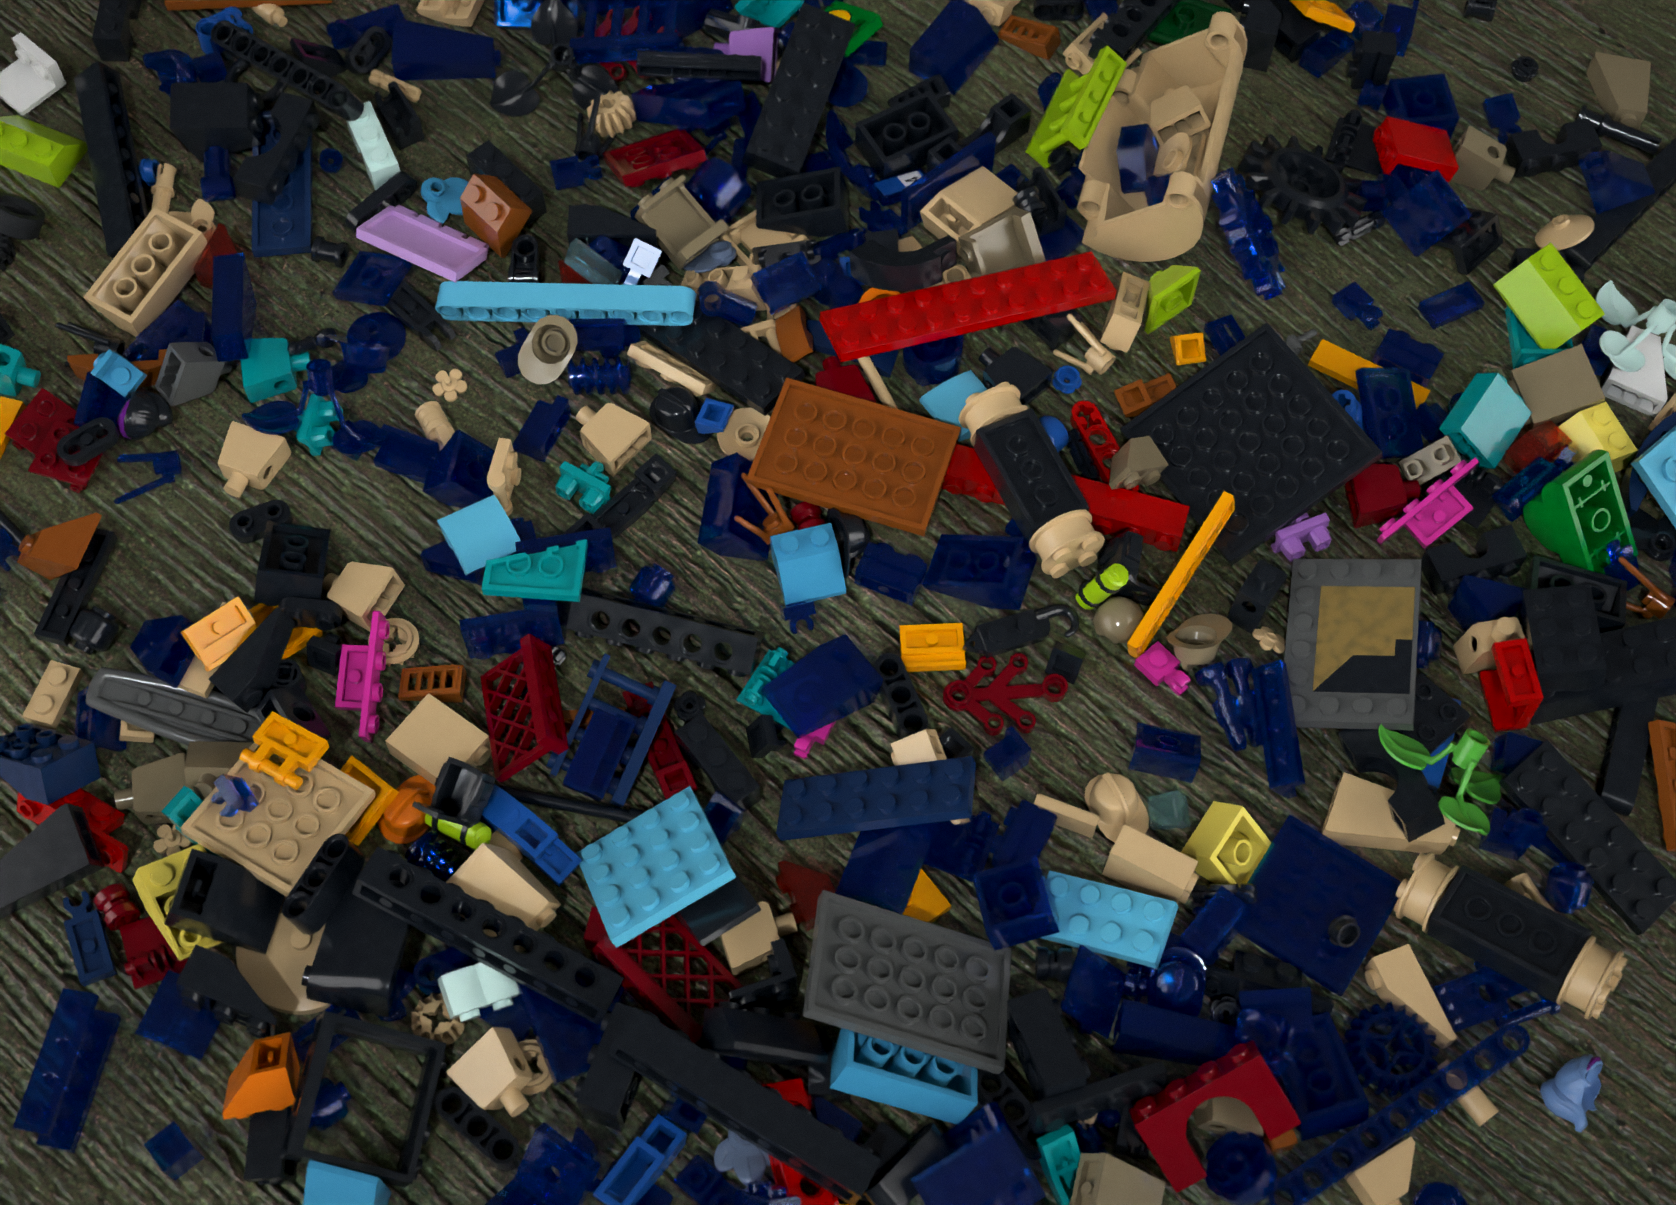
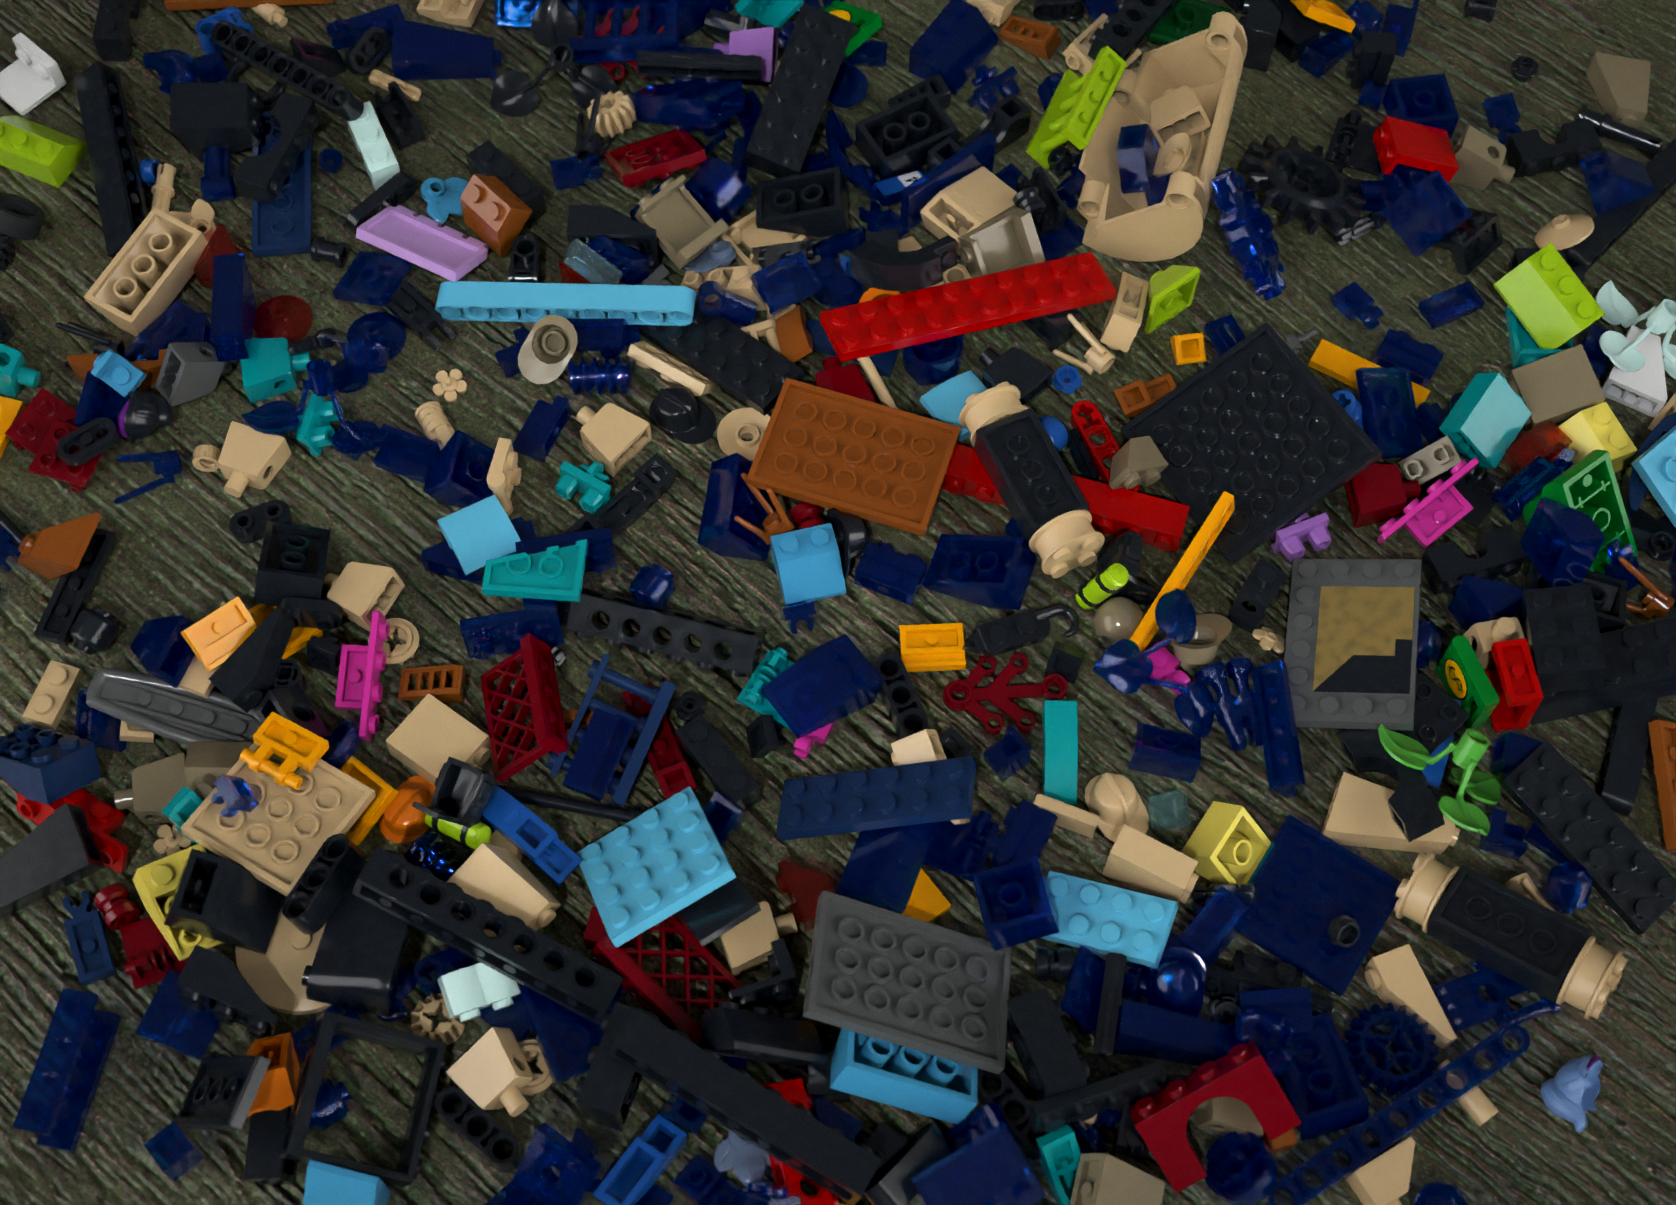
plate [623,238,663,285] -> none
blue slope [695,398,734,434] -> none
clear blue gear [1502,808,1549,849] -> none
none -> black tile [174,1056,271,1130]
none -> tan axle [192,445,221,472]
none -> clear red dish [253,295,313,344]
none -> clear blue hat [321,719,360,768]
none -> clear blue hips [967,64,1021,115]
none -> teal slope [1042,700,1078,806]
none -> clear blue plant [1093,588,1215,738]
none -> black axle [1093,952,1127,1056]
none -> green container [1436,635,1500,729]
none -> clear blue slope [1520,497,1606,587]

